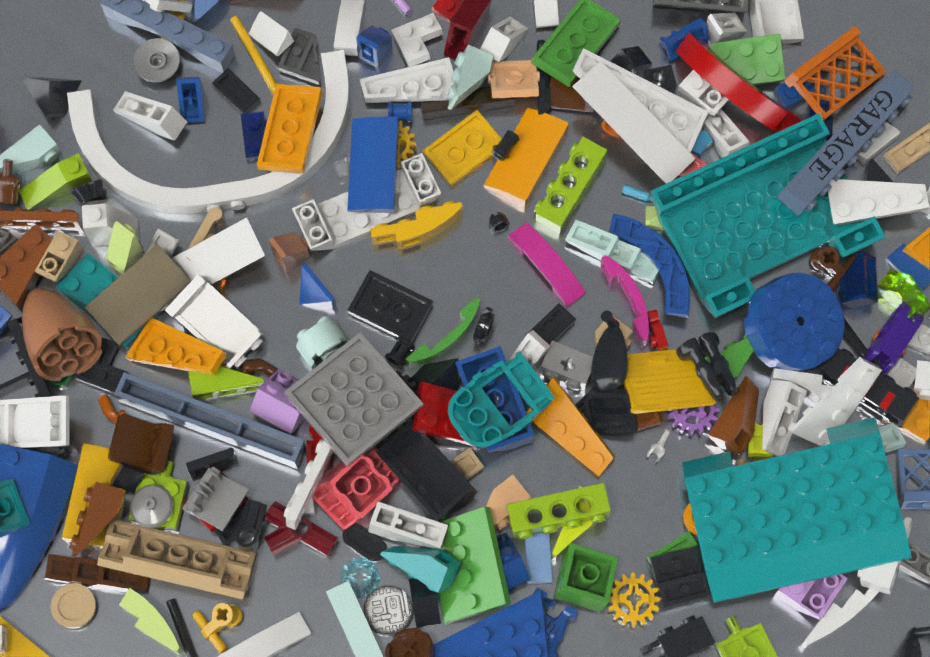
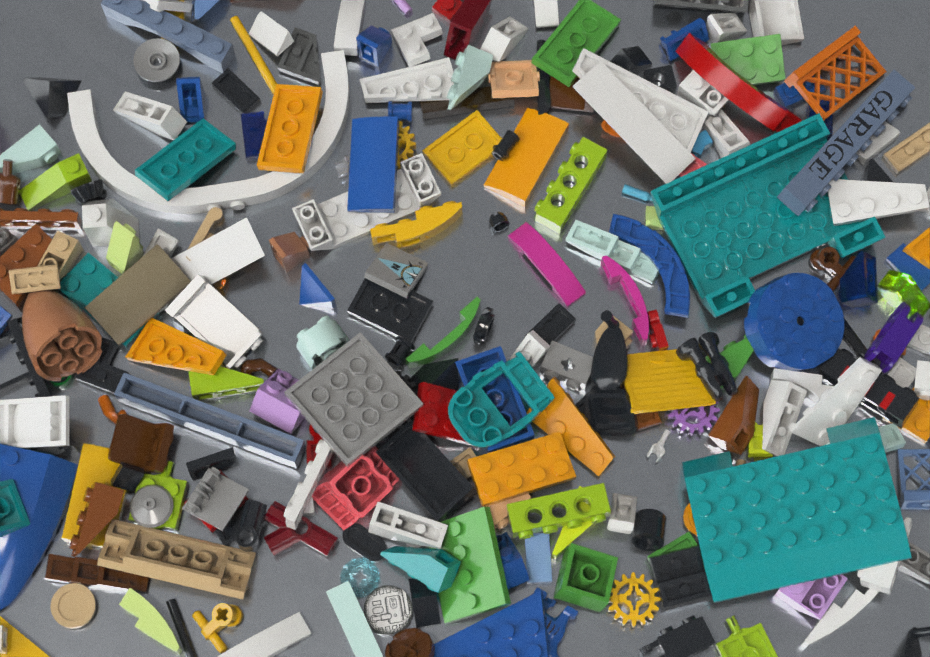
none -> tan plate [9,264,61,294]
none -> teal plate [135,118,236,201]
none -> light grey tile [364,243,428,298]
none -> light orange plate [467,432,576,507]
none -> white slope [607,493,637,534]
none -> black piece [632,509,666,551]

